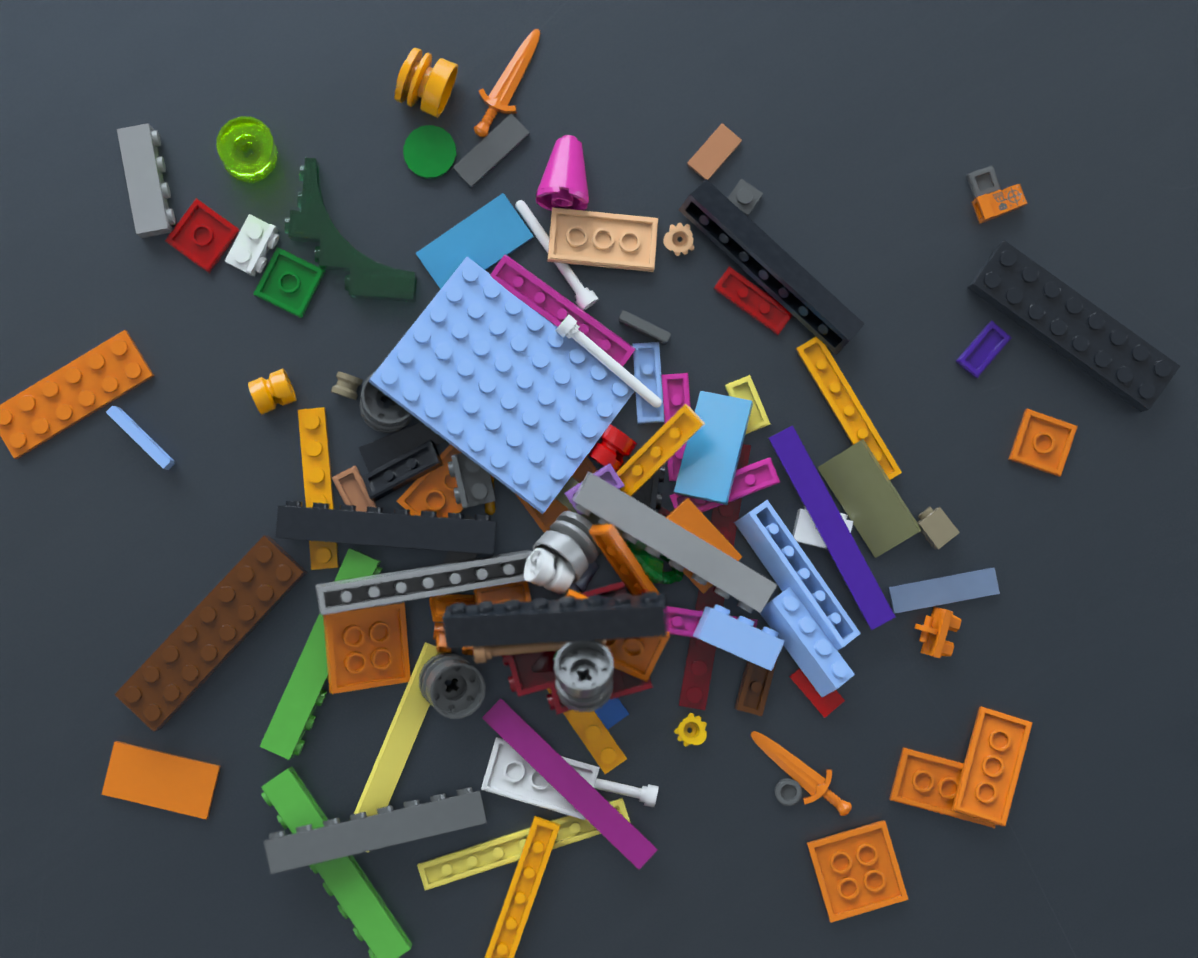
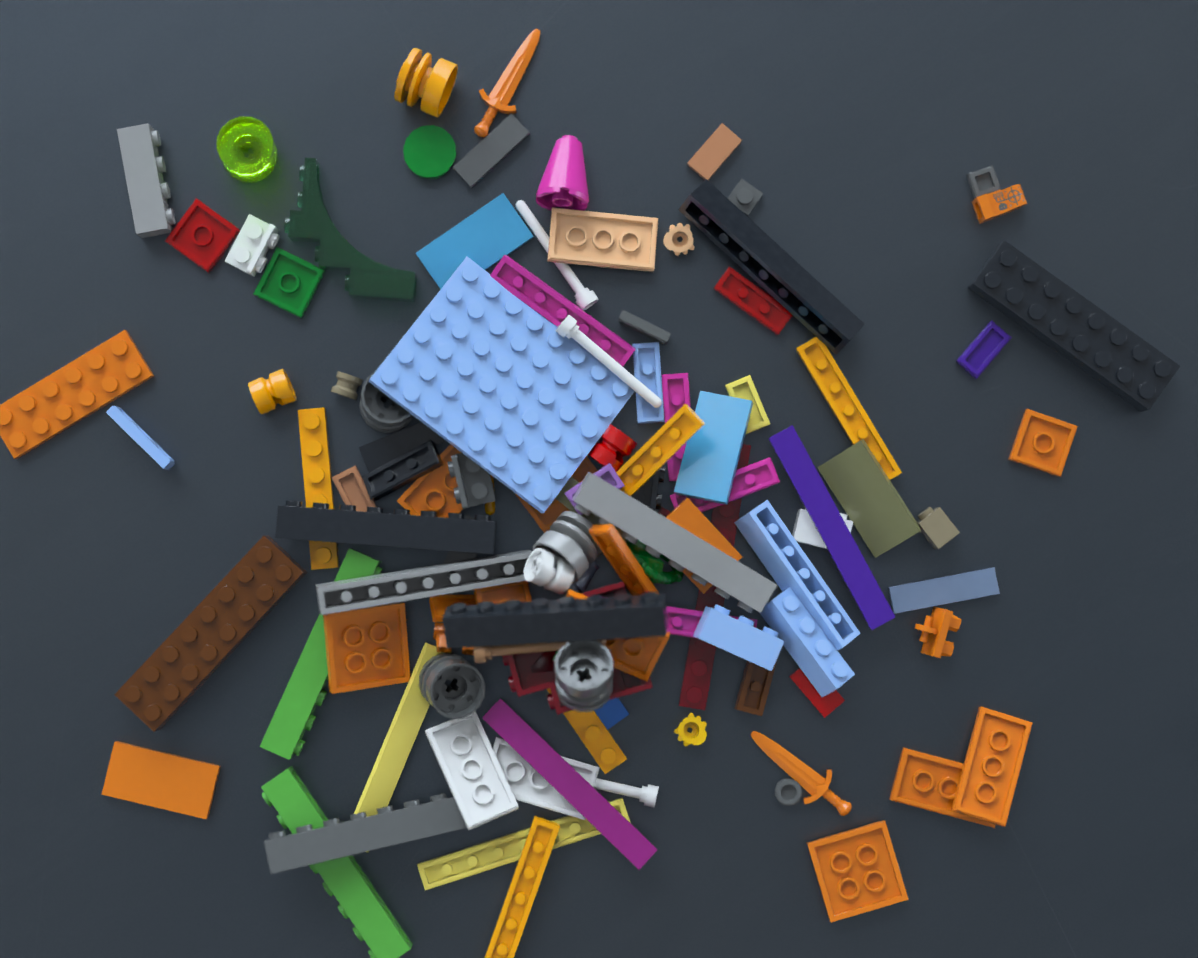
none -> white tile [425,711,519,830]

